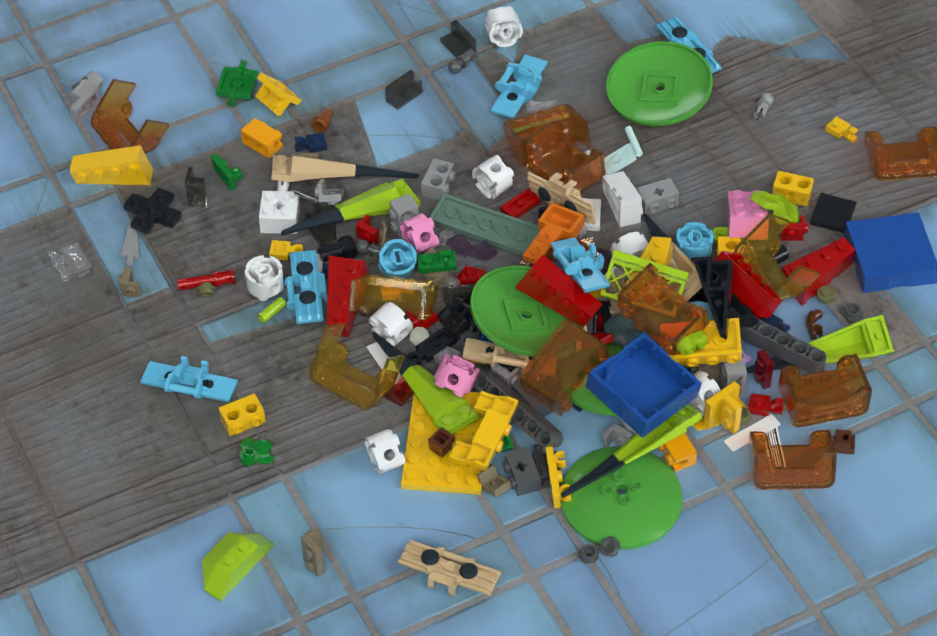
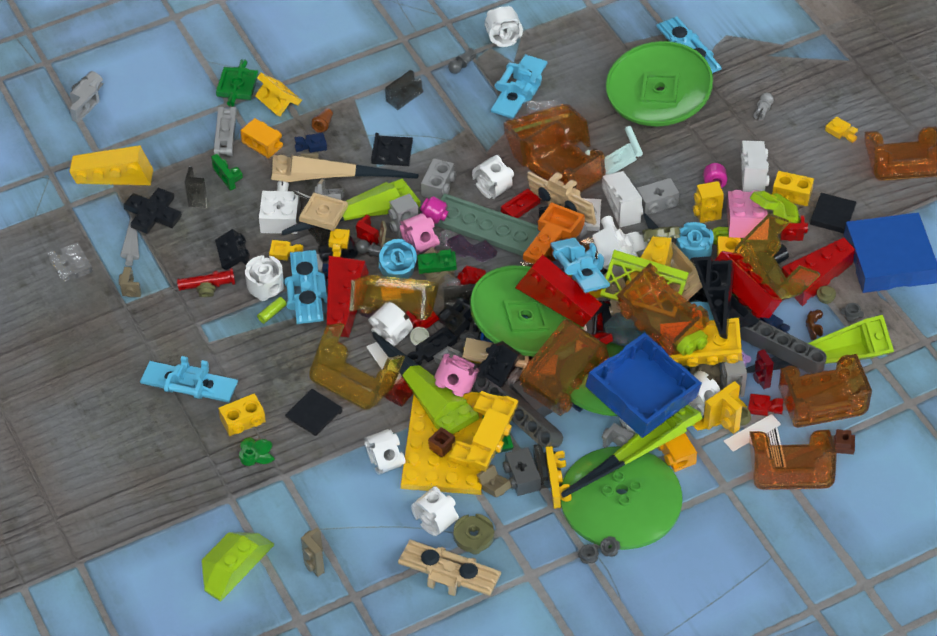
clear orange windscreen [91,79,169,154] -> none
clear smoke panel [440,20,476,57] -> none
none -> light grey plate [214,107,237,156]
none -> black bracket [215,229,250,271]
none -> black piece [285,389,343,436]
none -> tan tile [299,193,348,231]
none -> yellow plate [329,229,350,257]
none -> black piece [371,133,413,166]
none -> white brick [411,486,459,536]
none -> dark pink head [420,196,449,224]
none -> olive plate [453,514,494,555]
none -> black bracket [477,341,521,388]
none -> white brick [592,216,638,276]
none -> olive plate [642,226,681,242]
none -> yellow brick [693,181,724,223]
none -> dark pink head [703,163,728,189]
none -> white wedge [741,141,769,192]

